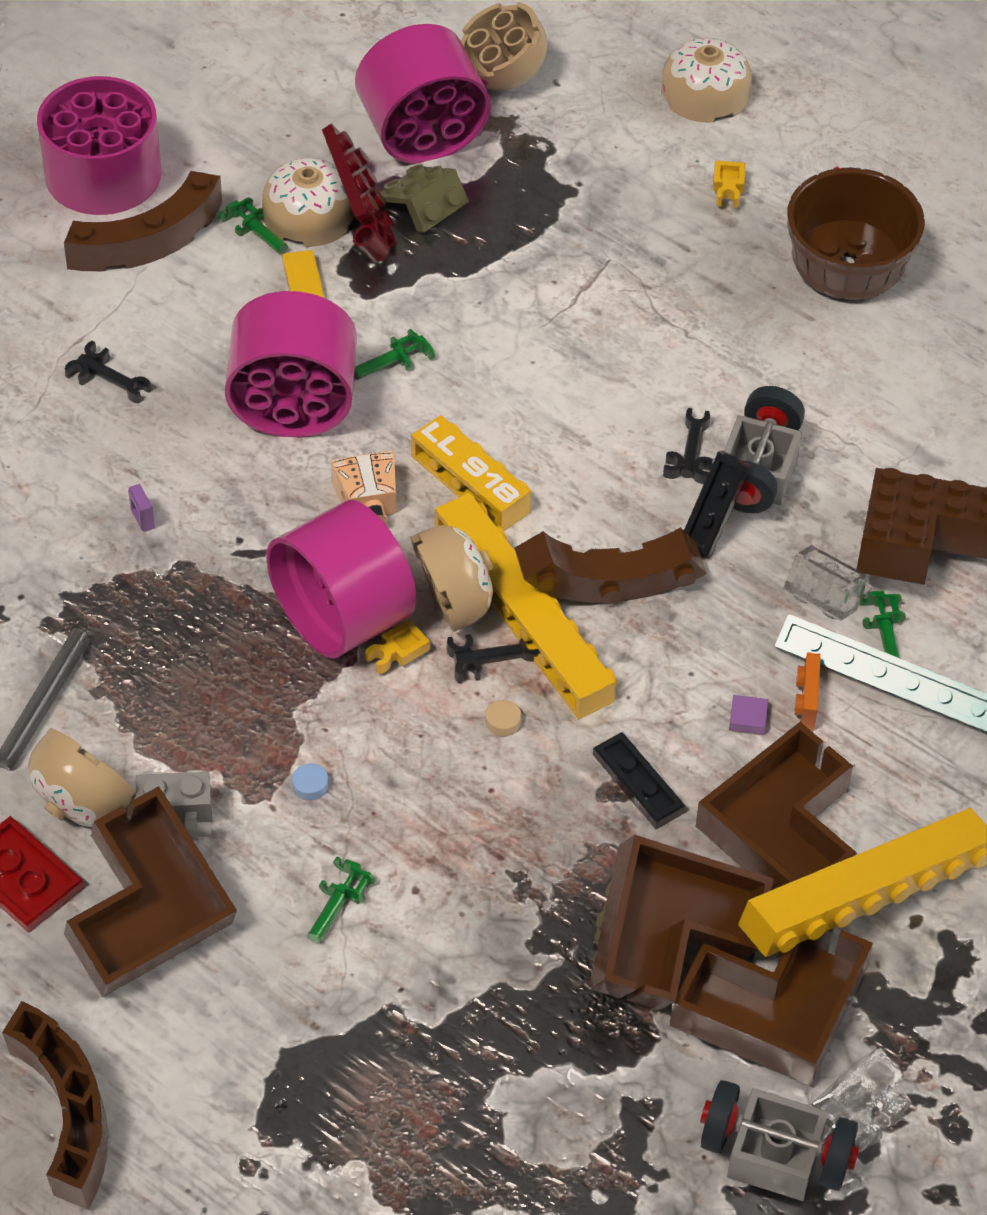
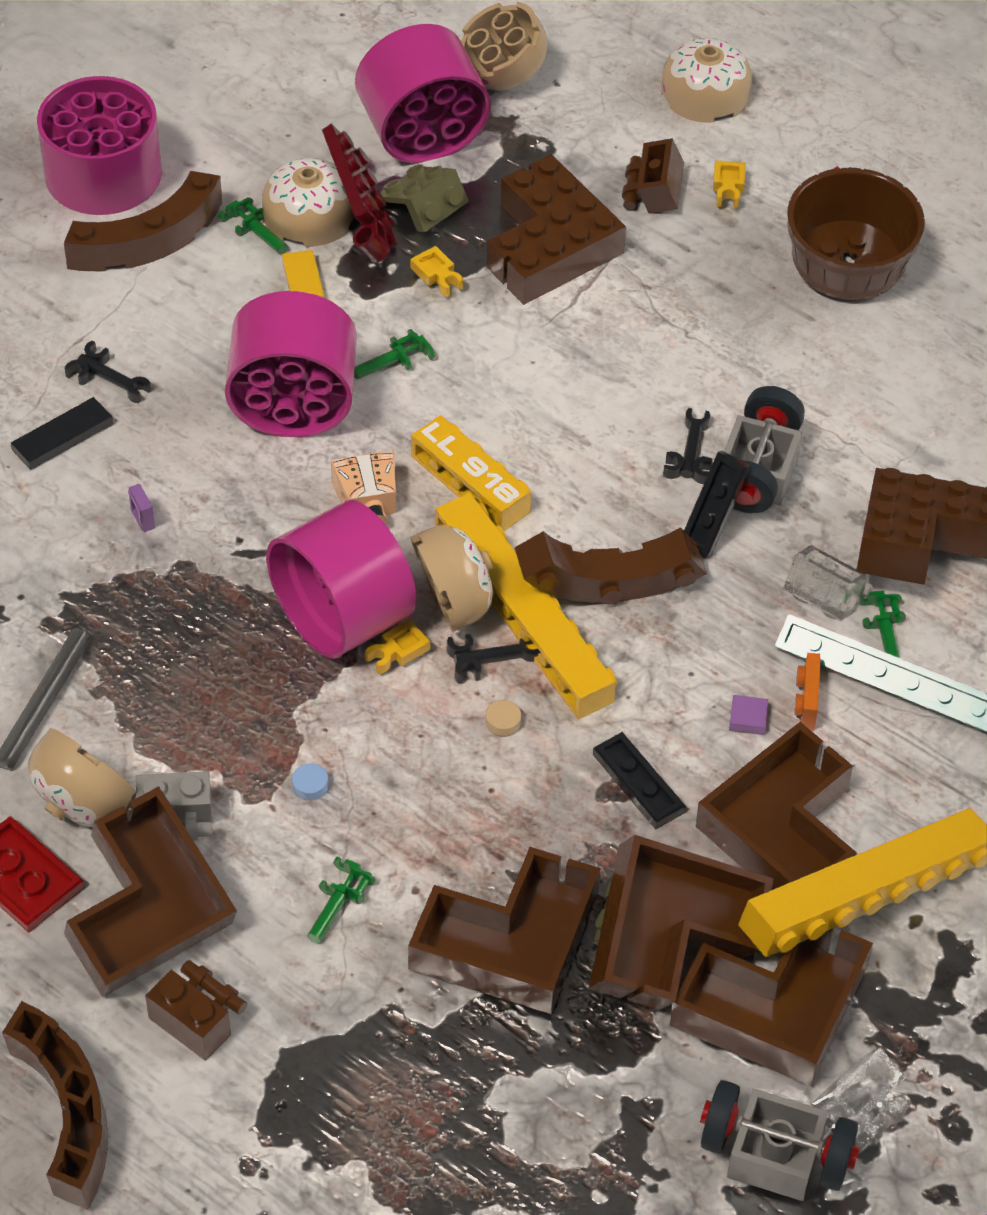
none -> black tile [11,397,113,470]
none -> reddish brown brick [145,960,248,1061]
none -> reddish brown piece [408,847,601,1014]
none -> yellow plate [410,246,463,297]
none -> reddish brown piece [486,154,626,305]
none -> reddish brown brick [622,138,684,213]

